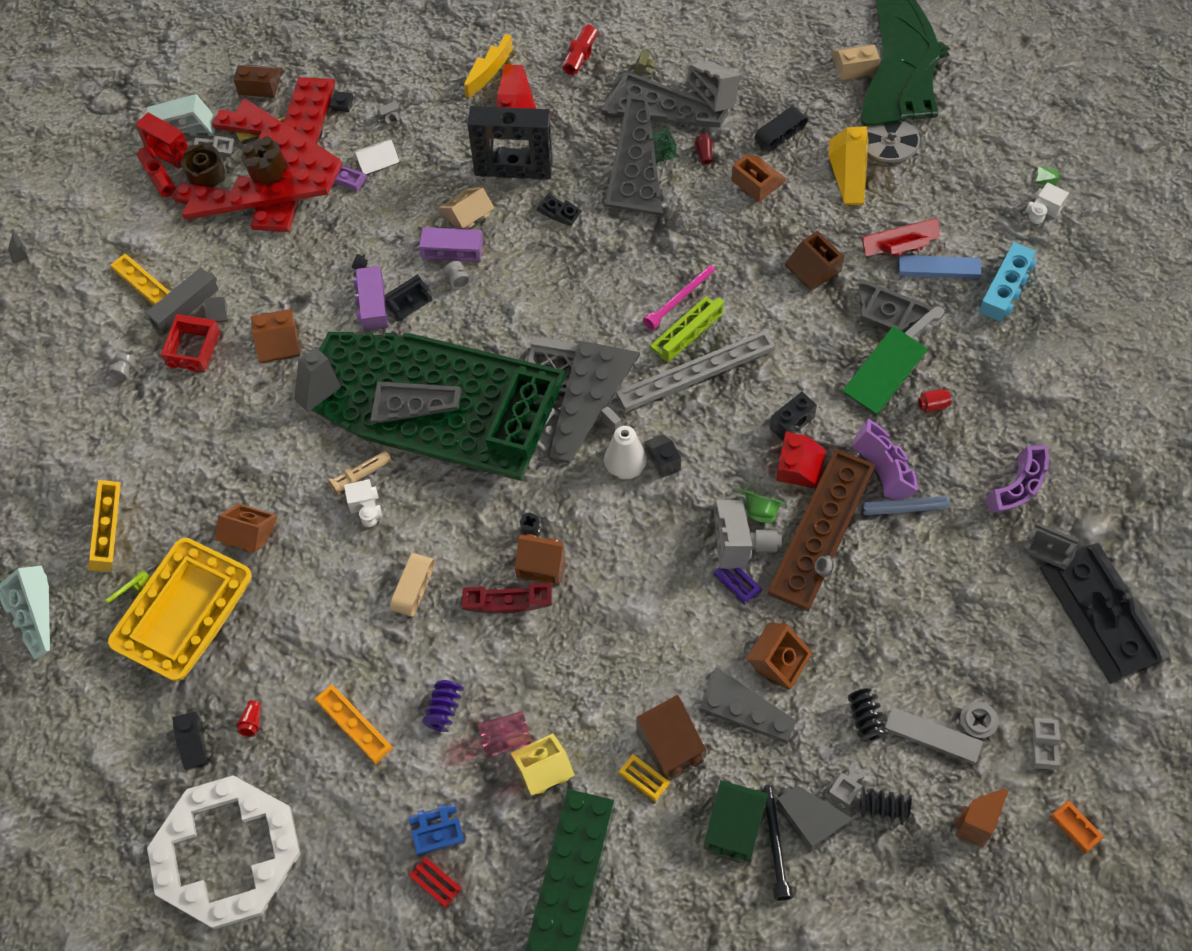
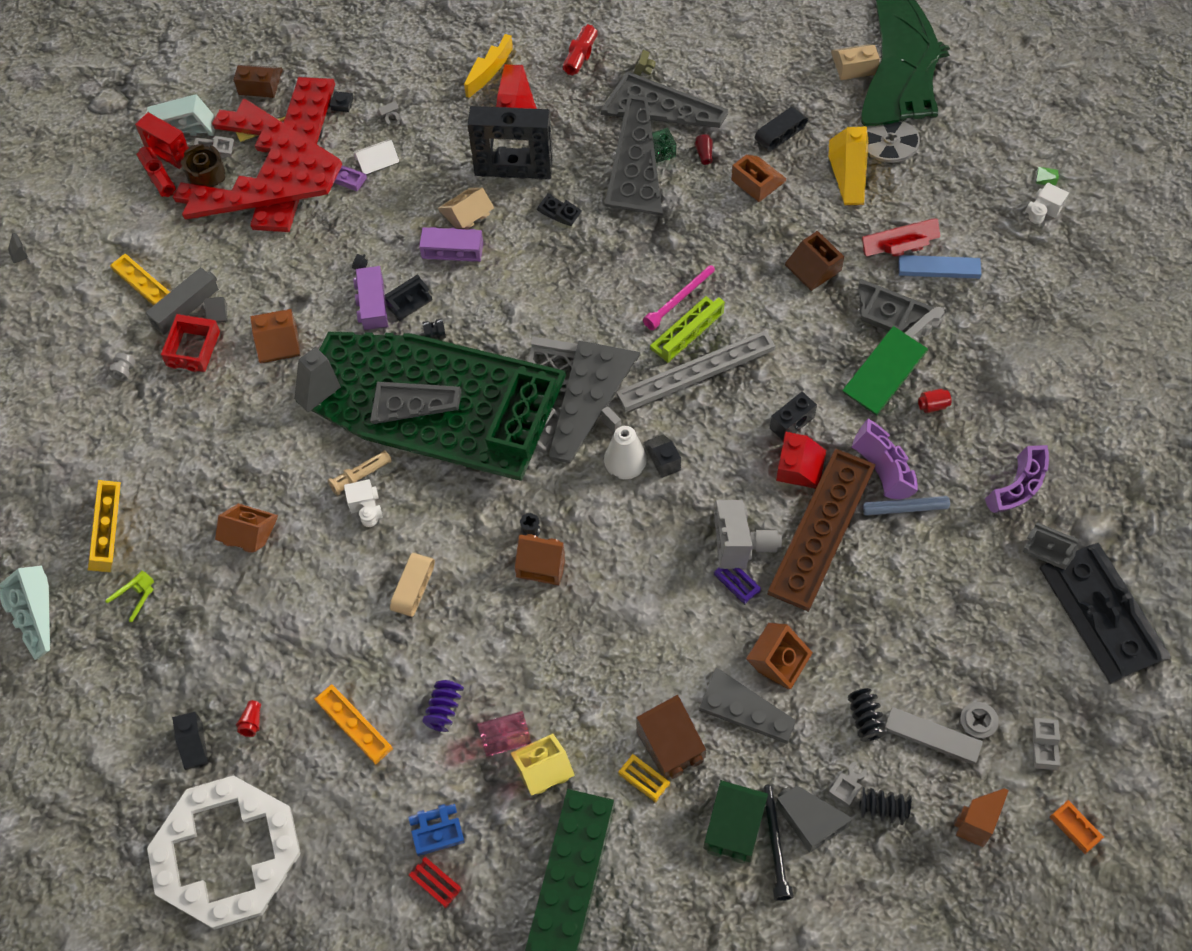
yellow wedge [108,538,252,681] -> none
dark brown brick [241,136,287,184] -> none
light grey wheel [444,261,470,290] -> none
dark red slope [462,583,552,613] -> none
light grey wedge [687,61,741,112] -> none
bright green piece [735,488,786,524] -> none
light grey plate [815,555,836,577] -> none
medium azure brick [979,242,1037,322] -> none
none -> black wheel [422,318,446,339]

